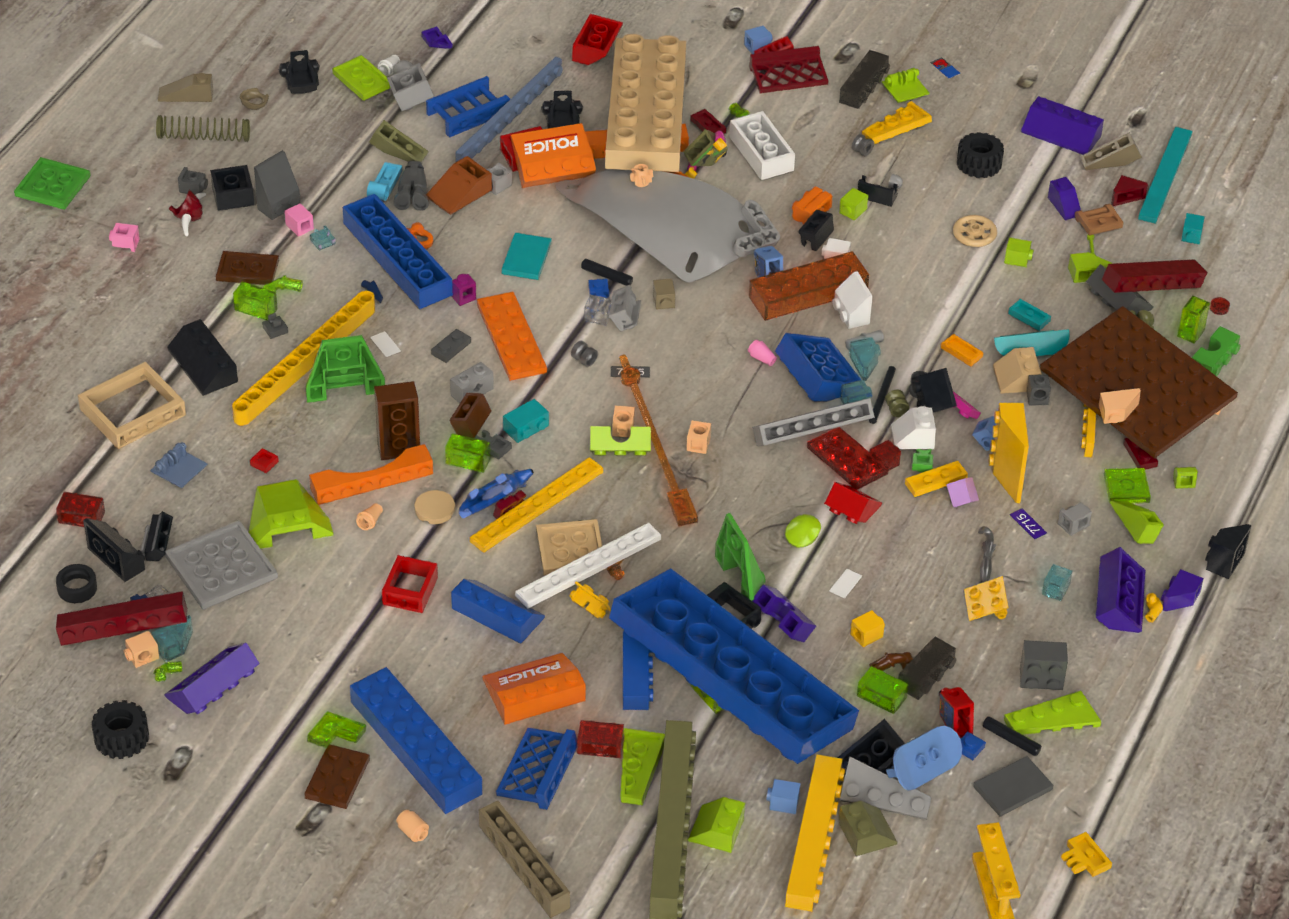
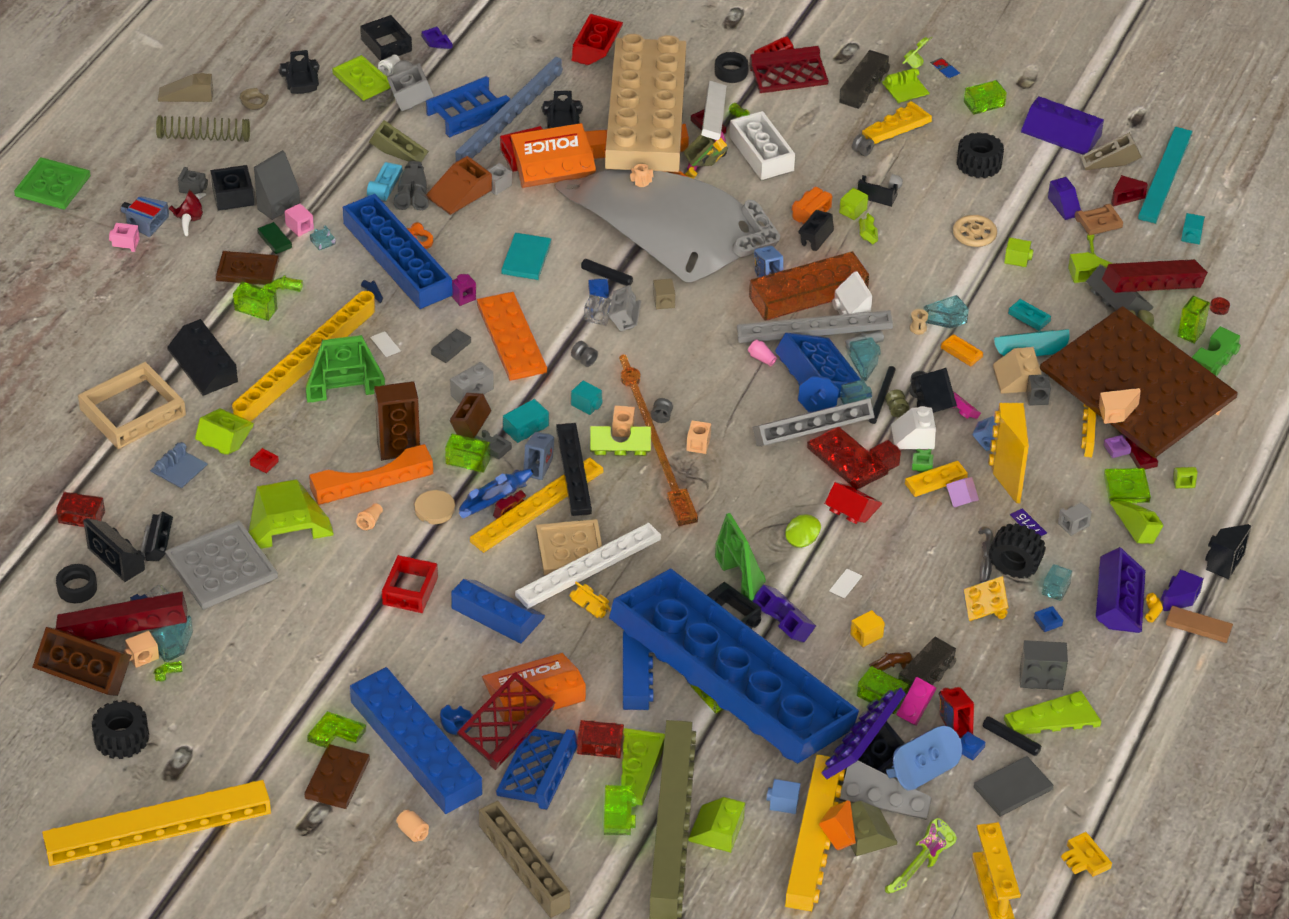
dark purple slope [164,642,260,714] -> none
dark grey tile [262,313,288,339] -> none
clear orange arm [607,559,625,580] -> none
dark grey sticker [611,366,650,378] -> none
medium blue brick [744,25,773,54] -> none
white brick [821,238,851,268] -> none
none -> reddish brown brick [32,627,132,696]
none -> yellow brick [42,780,271,866]
none -> sand blue torso [121,196,169,237]
none -> lime slope [195,408,254,454]
none -> dark green tile [257,222,292,254]
none -> black window [360,15,412,61]
none -> blue hair [440,705,473,735]
none -> dark red fence [457,672,555,770]
none -> sand blue torso [524,432,554,480]
none -> black plate [556,423,592,516]
none -> teal brick [571,380,603,415]
none -> clear neon green brick [604,785,637,835]
none -> dark grey wheel [651,398,673,423]
none -> white tile [701,81,727,140]
none -> black tyre [715,52,748,83]
none -> light grey plate [737,310,893,343]
none -> blue piece [798,376,839,412]
none -> orange slope [819,800,856,850]
none -> dark purple plate [821,687,906,779]
none -> lime plate [859,213,878,245]
none -> lime piece [885,818,957,894]
none -> dark pink plate [896,677,937,726]
none -> lime hinge [902,37,933,68]
none -> tan bush [910,309,928,335]
none -> clear light blue slope [924,295,969,329]
none -> clear neon green brick [964,80,1007,115]
none -> black tyre [989,523,1046,579]
none -> blue plate [1034,606,1063,632]
none -> medium lavender plate [1103,435,1131,458]
none -> medium nougat tile [1166,606,1233,643]

